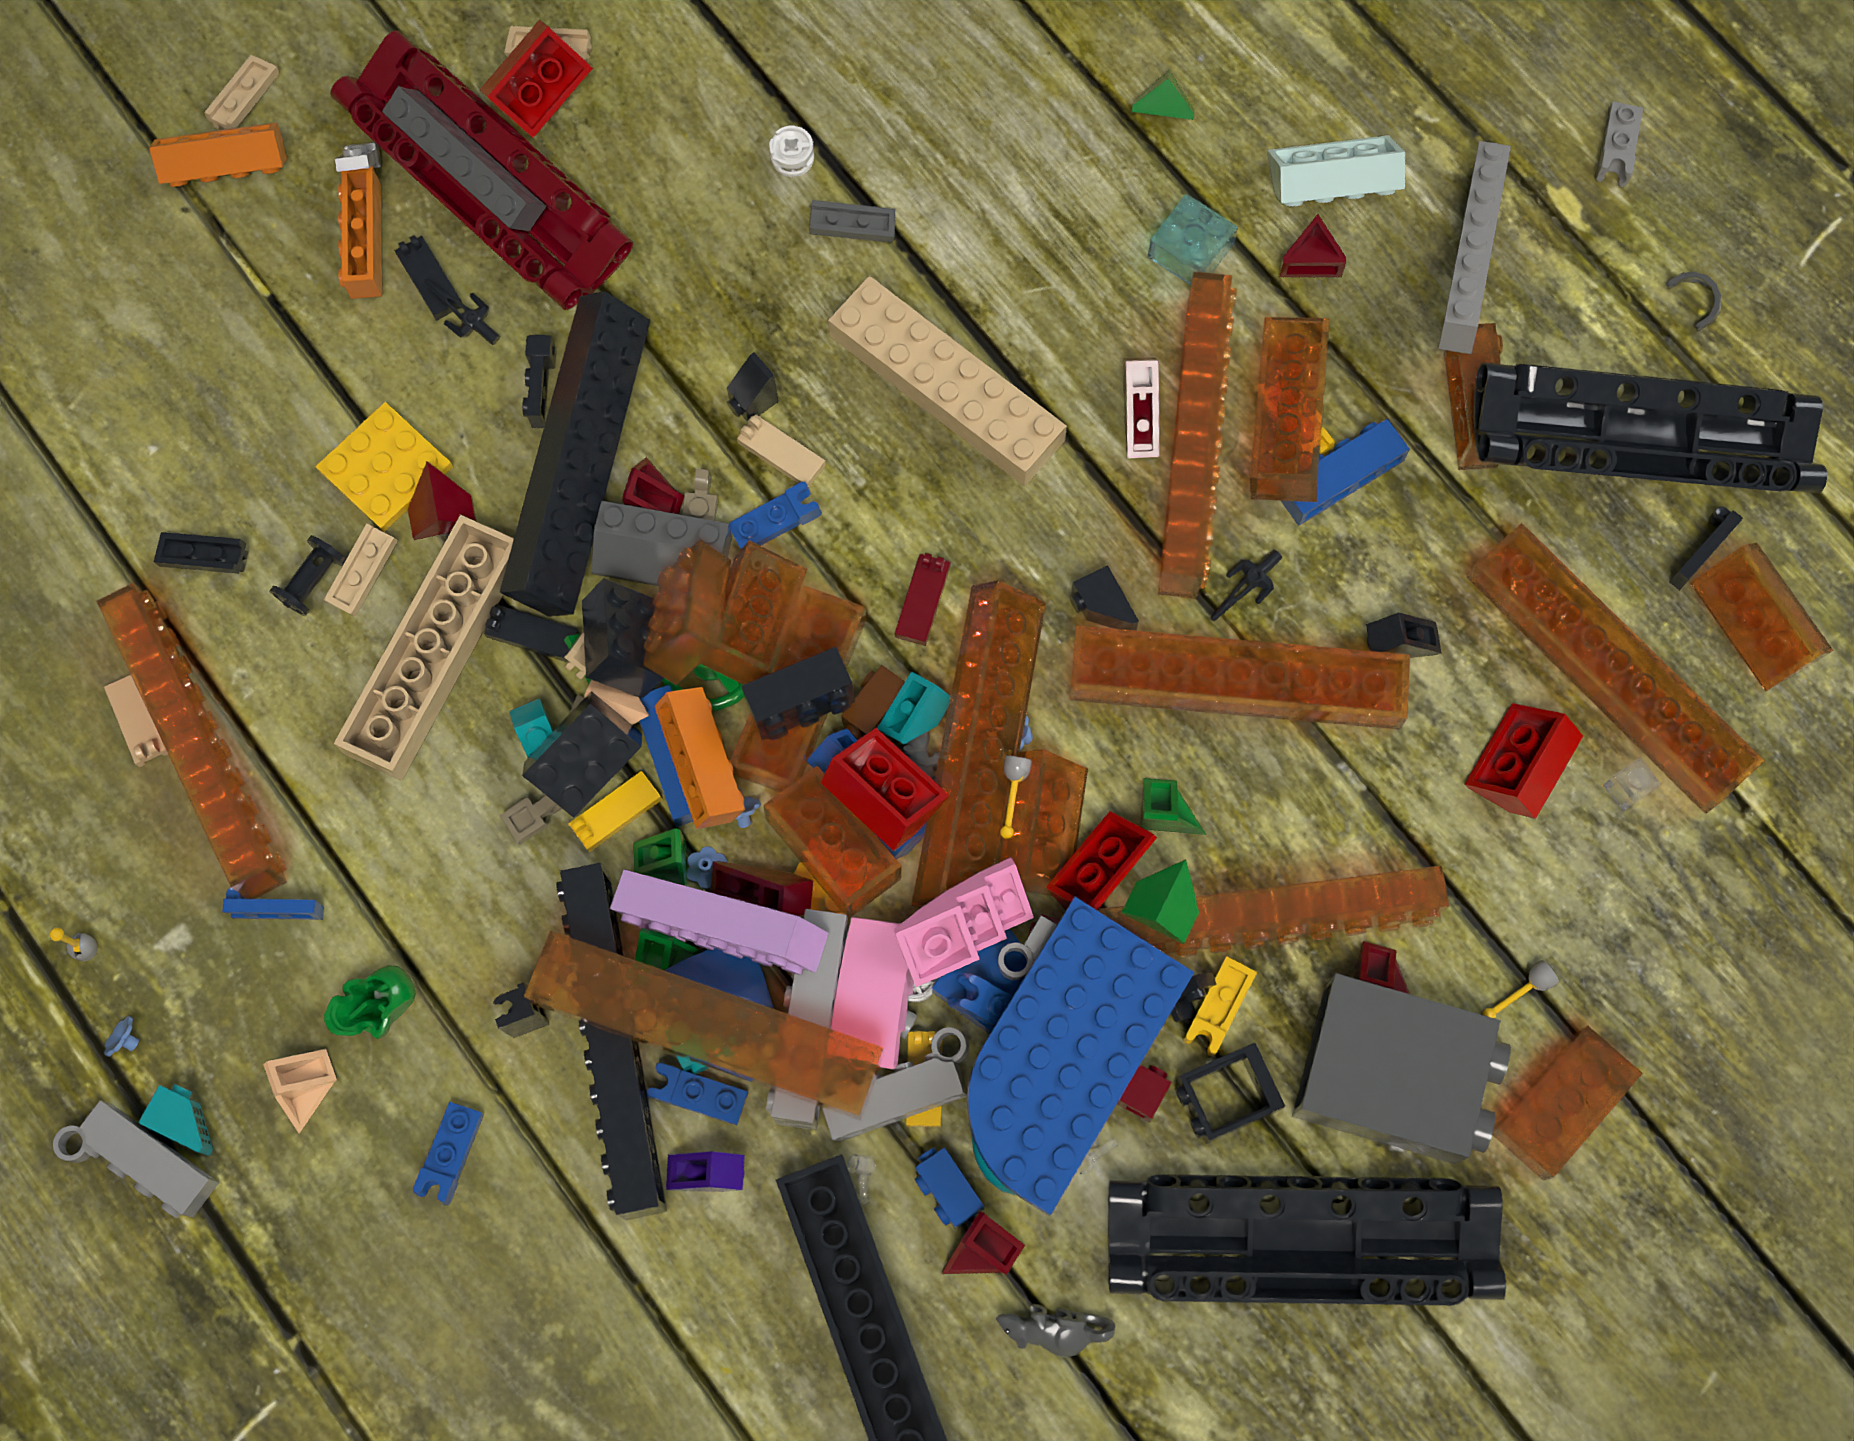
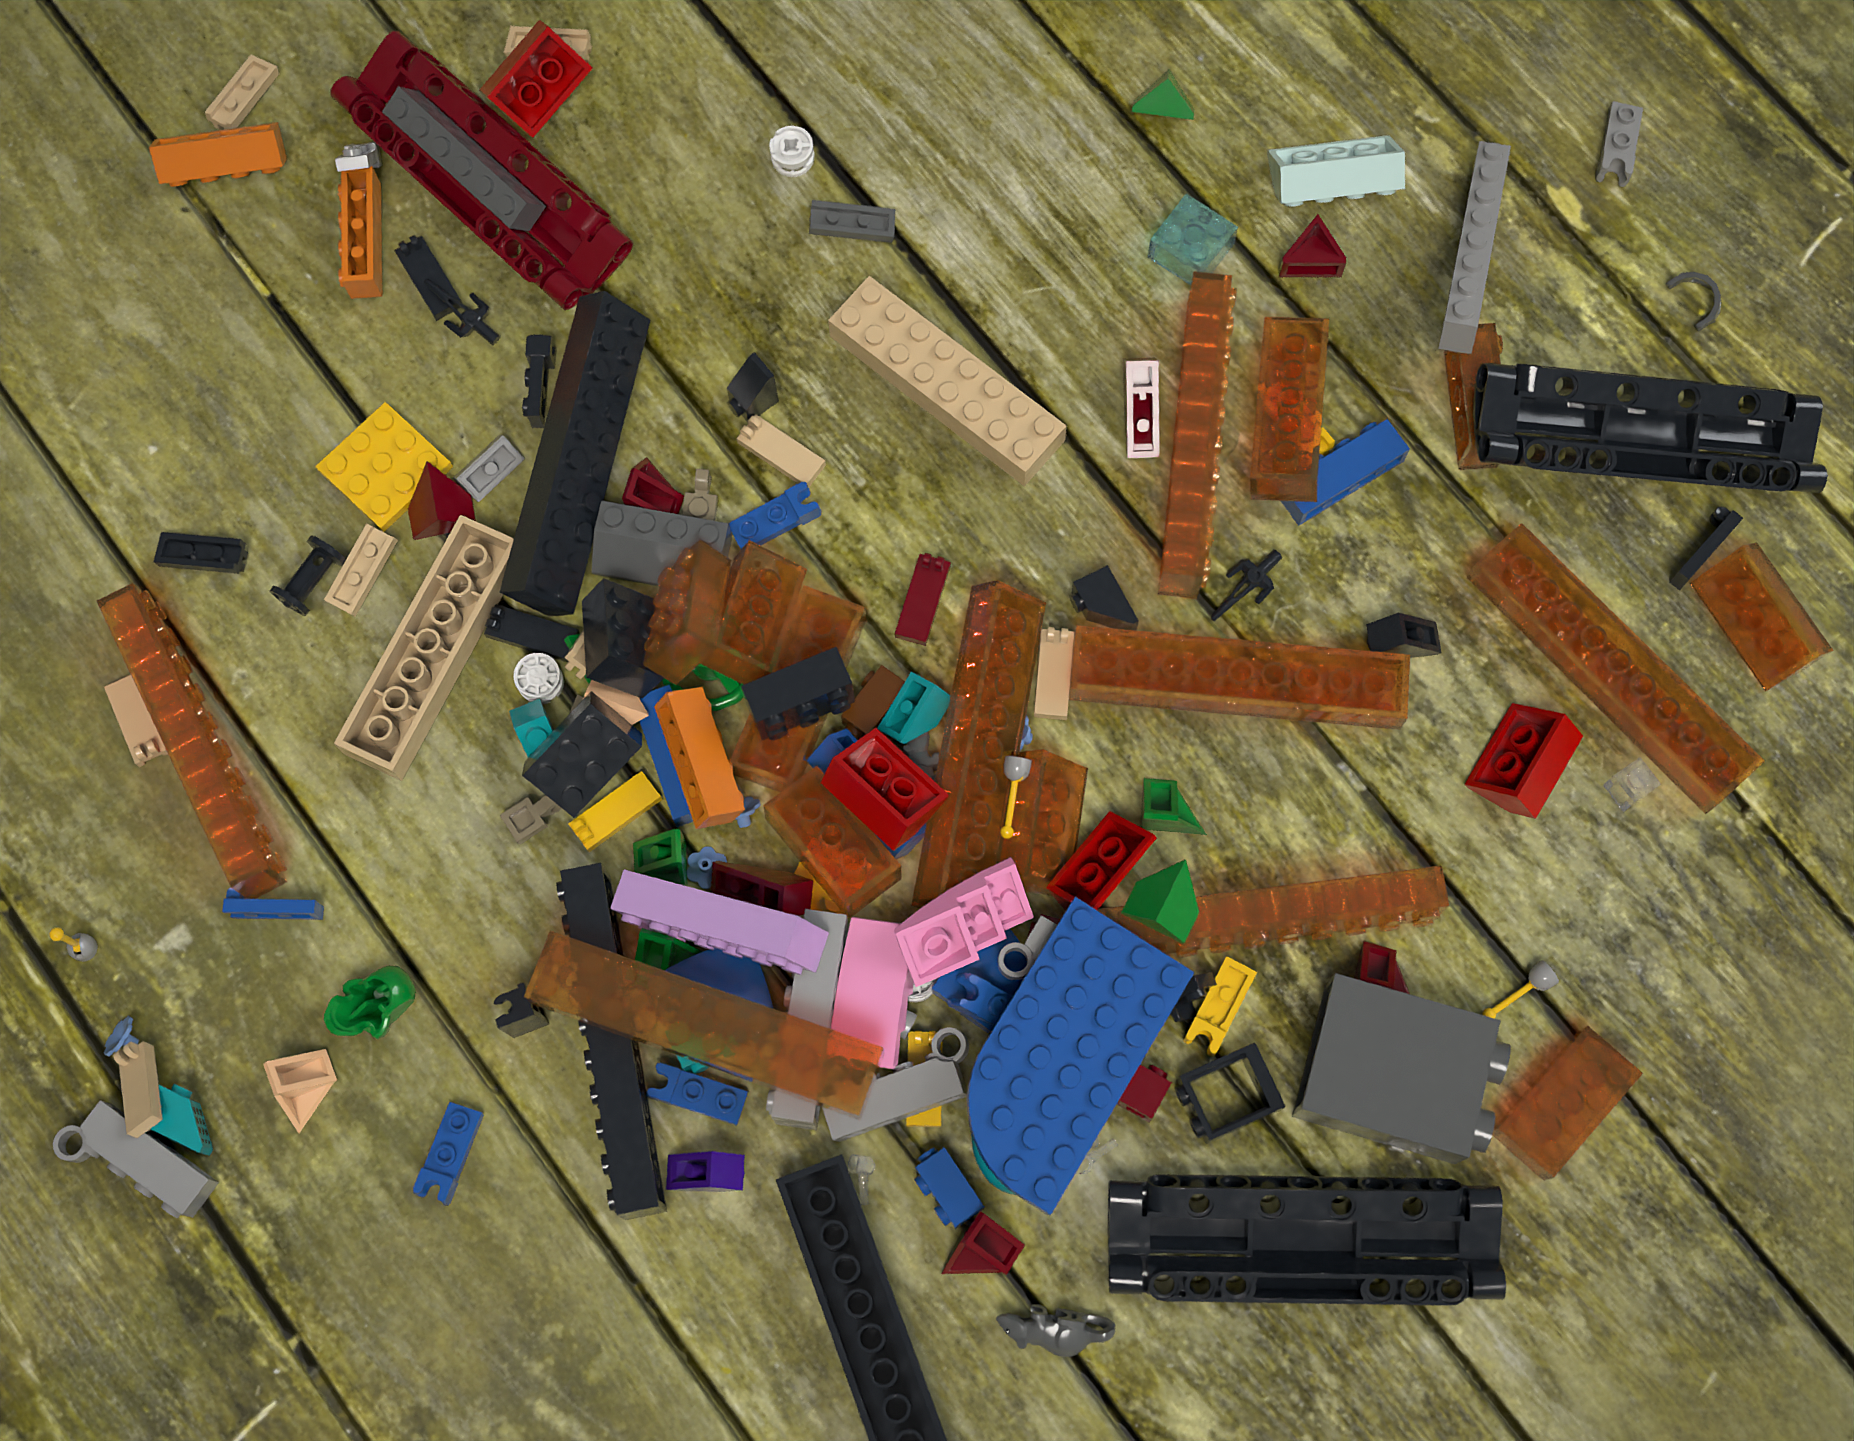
none -> tan hinge [113,1041,163,1138]
none -> light grey slope [453,435,525,502]
none -> white wheel [513,653,564,704]
none -> tan hinge [1034,627,1074,720]

